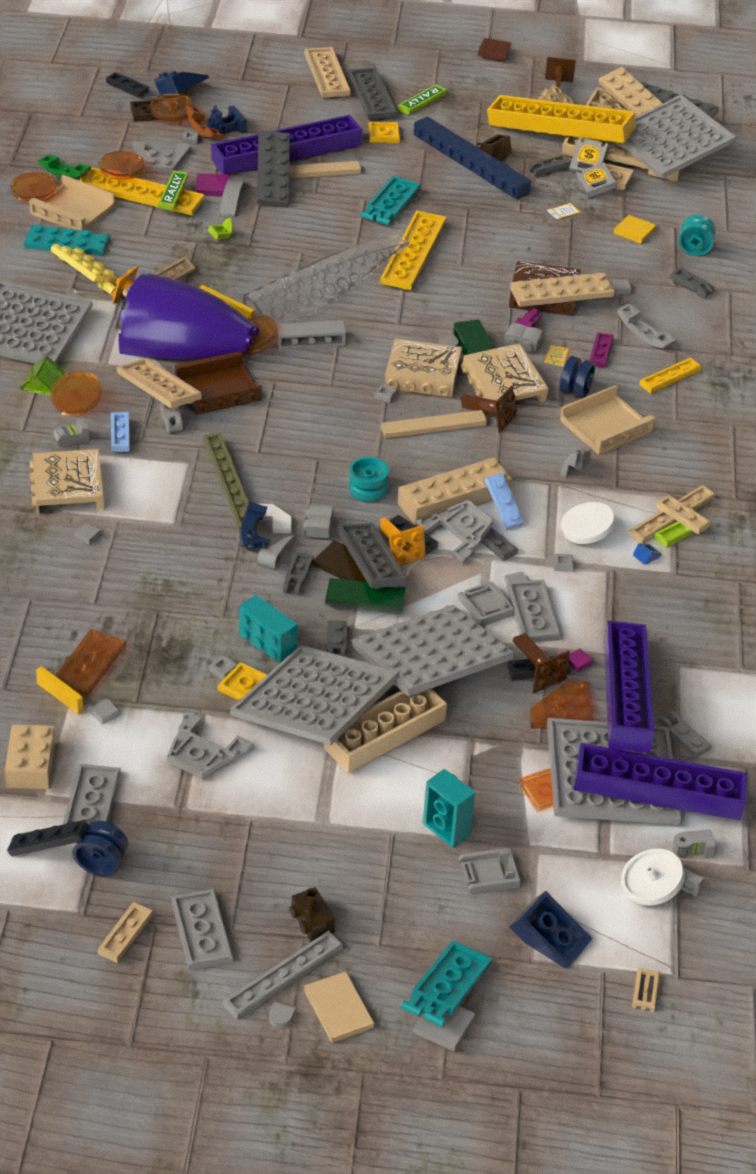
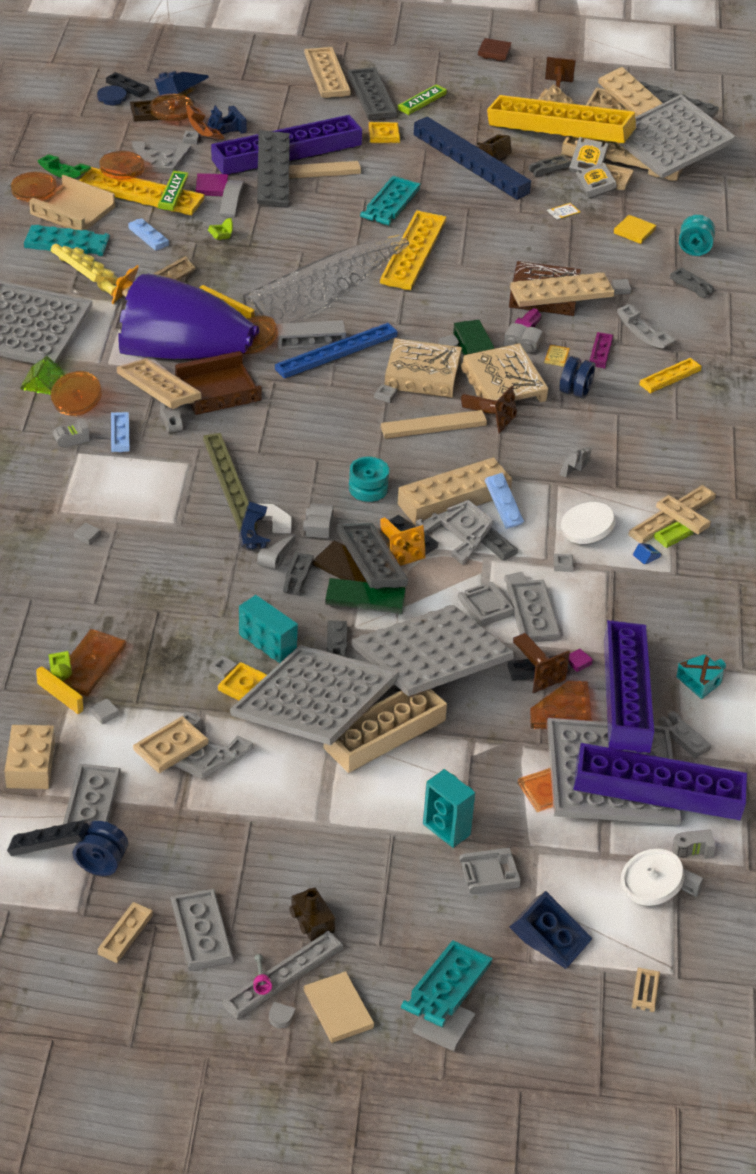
tan panel [29,449,104,515] -> none
tan panel [560,385,656,455] -> none
none -> lime plate [48,651,72,681]
none -> dark blue tile [97,86,127,106]
none -> light blue plate [128,218,169,251]
none -> tan tile [133,716,208,773]
none -> dark pink hinge [253,954,272,995]
none -> blue plate [275,323,398,378]
none -> teal torso [676,654,726,699]

